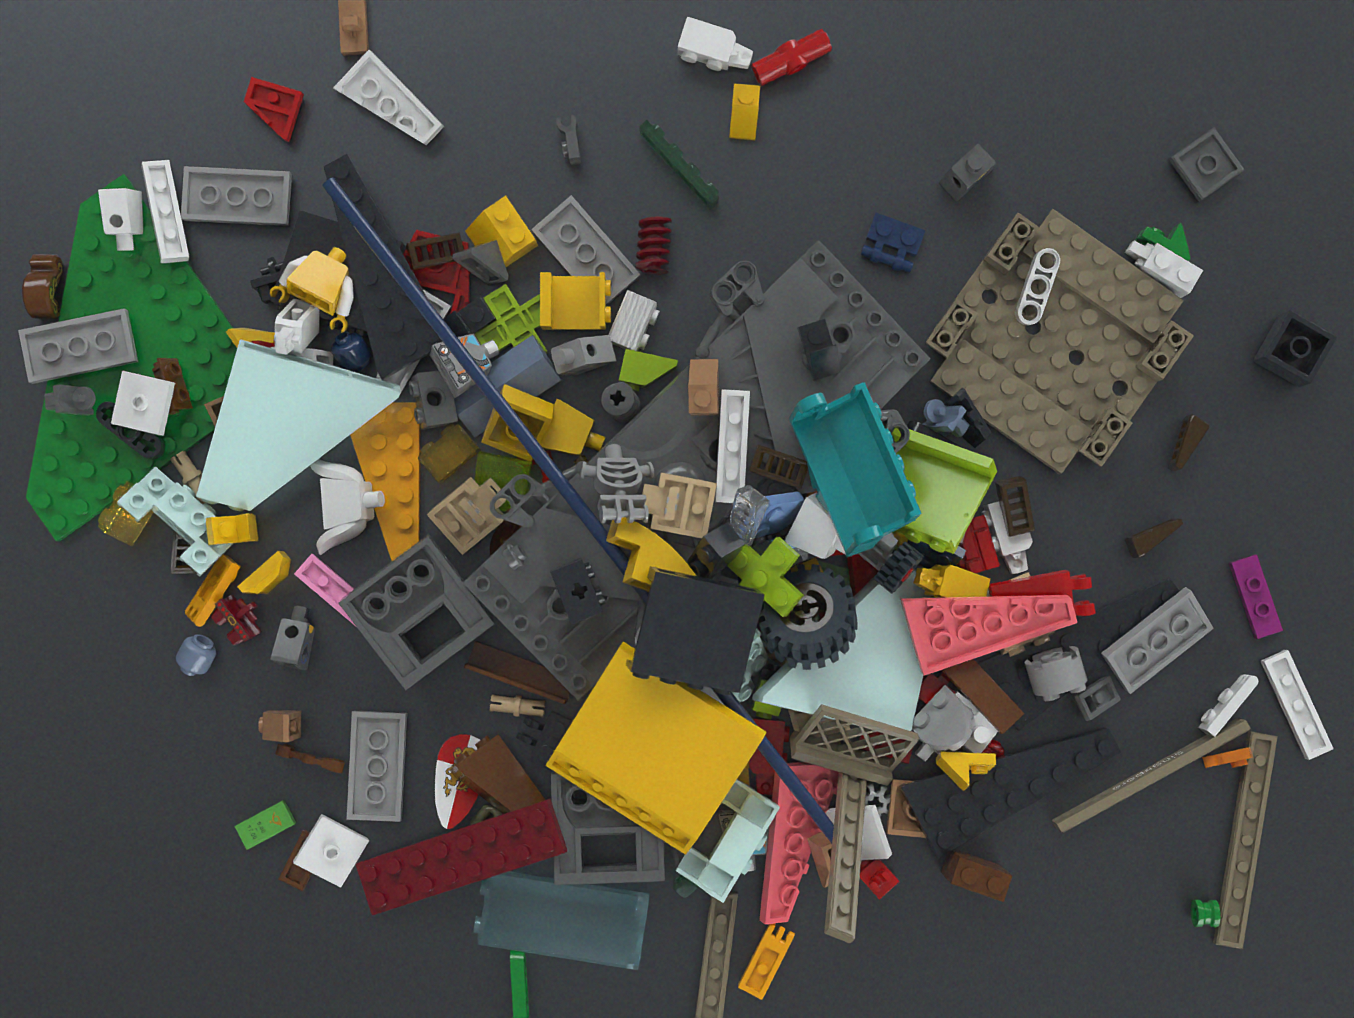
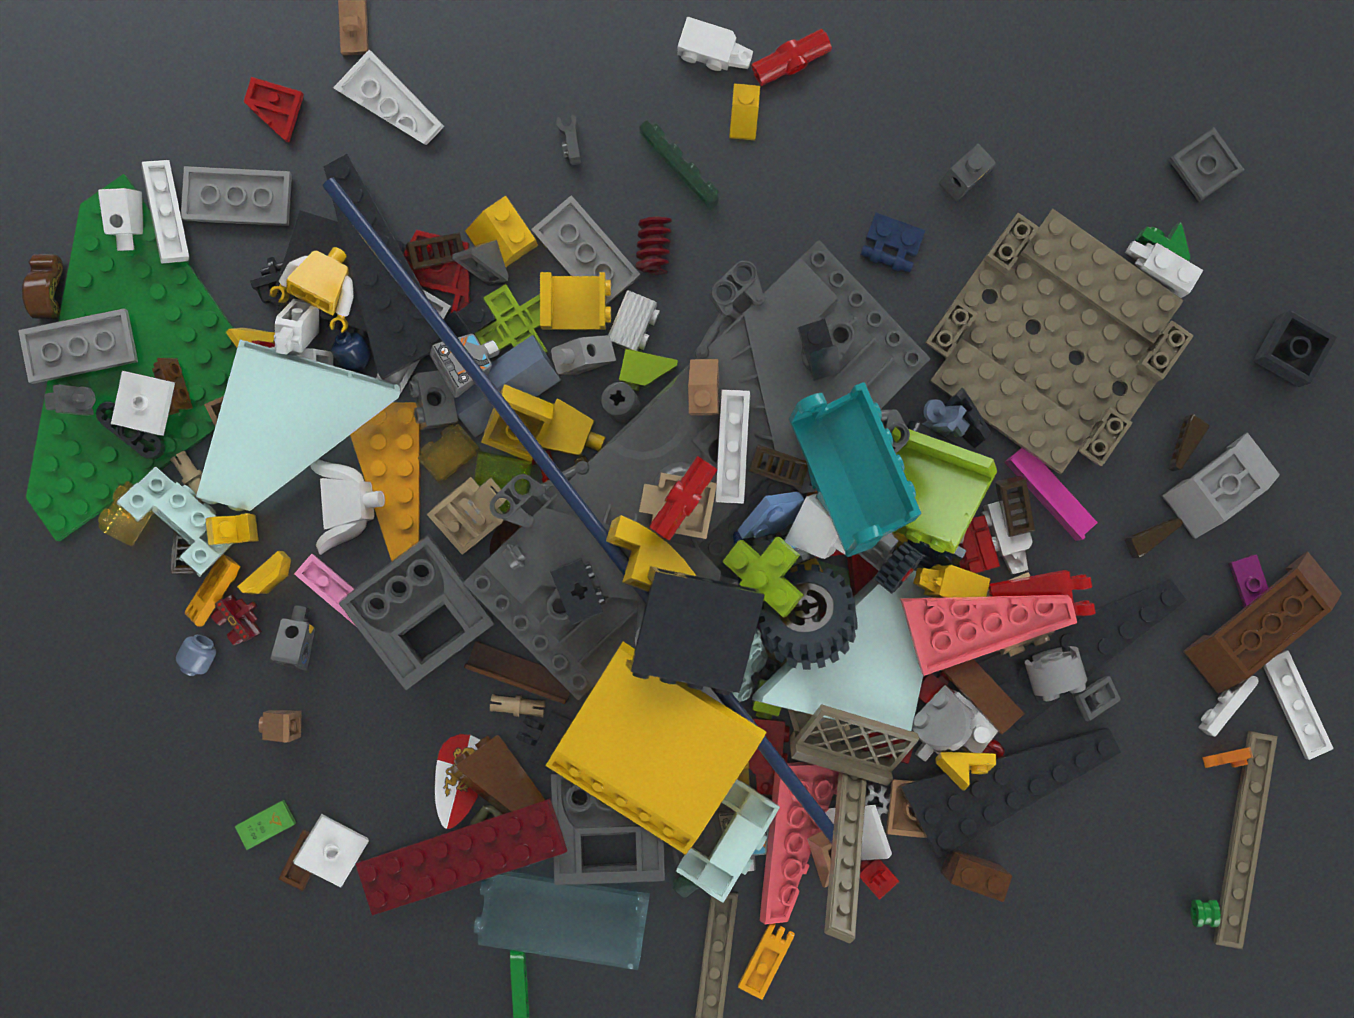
reddish brown piece [275,743,345,773] -> none
light grey plate [347,711,407,822] -> none
light grey piece [580,444,654,523] -> none
black slope [686,523,745,579] -> none
clear slope [729,485,770,546] -> none
white beam [1015,248,1060,325] -> none
dark tan tile [1051,718,1251,833] -> none
light grey plate [1101,587,1214,694] -> none
none -> red piece [649,456,718,541]
none -> dark pink panel [1004,447,1098,541]
none -> light grey slope [1162,432,1280,538]
none -> reddish brown slope [1183,552,1342,694]

